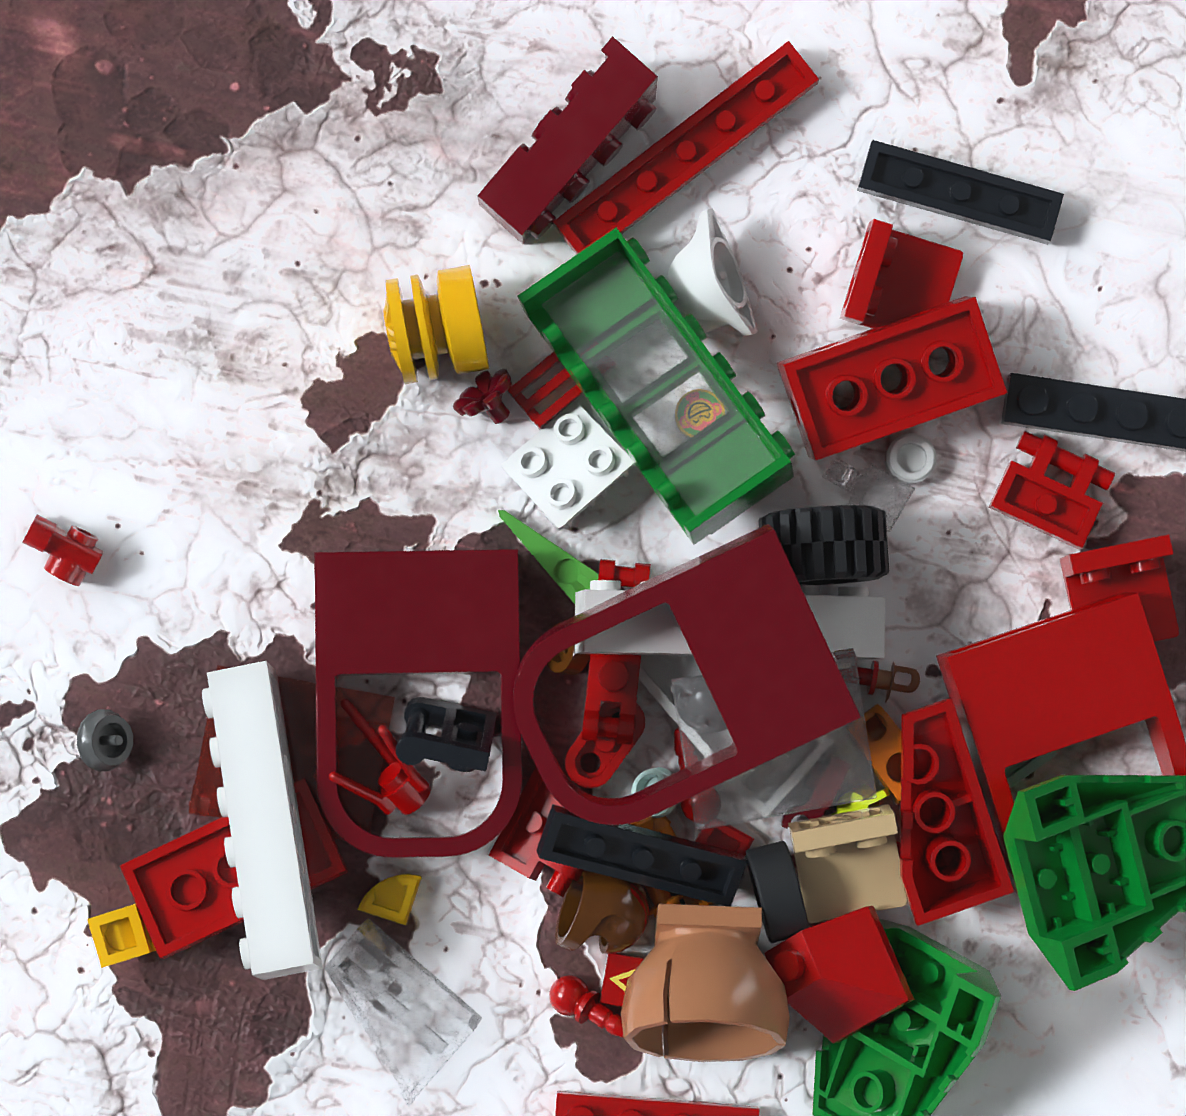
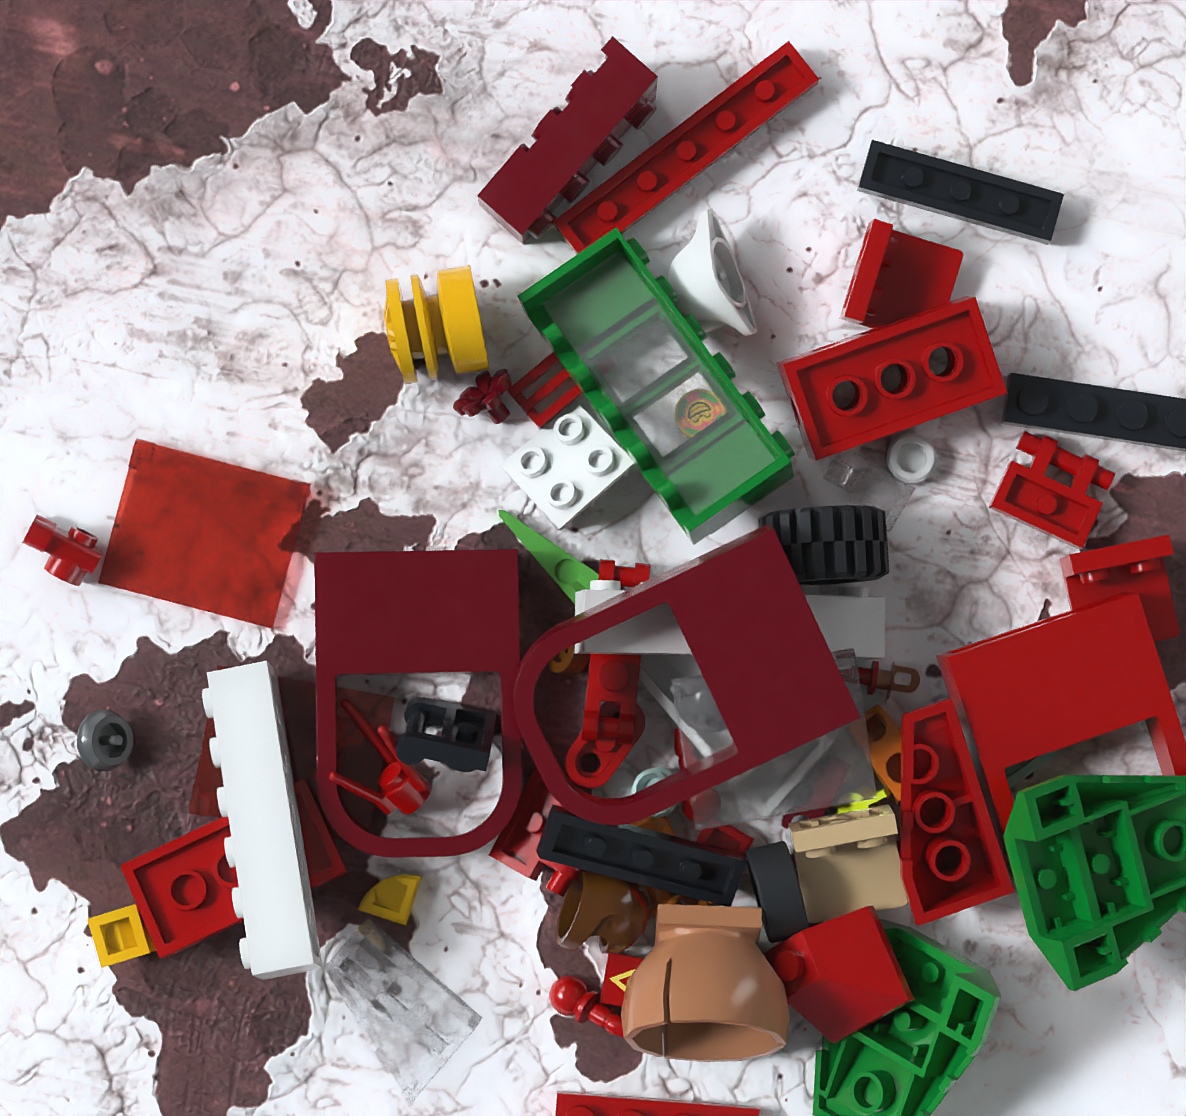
none -> clear red piece [98,438,311,629]

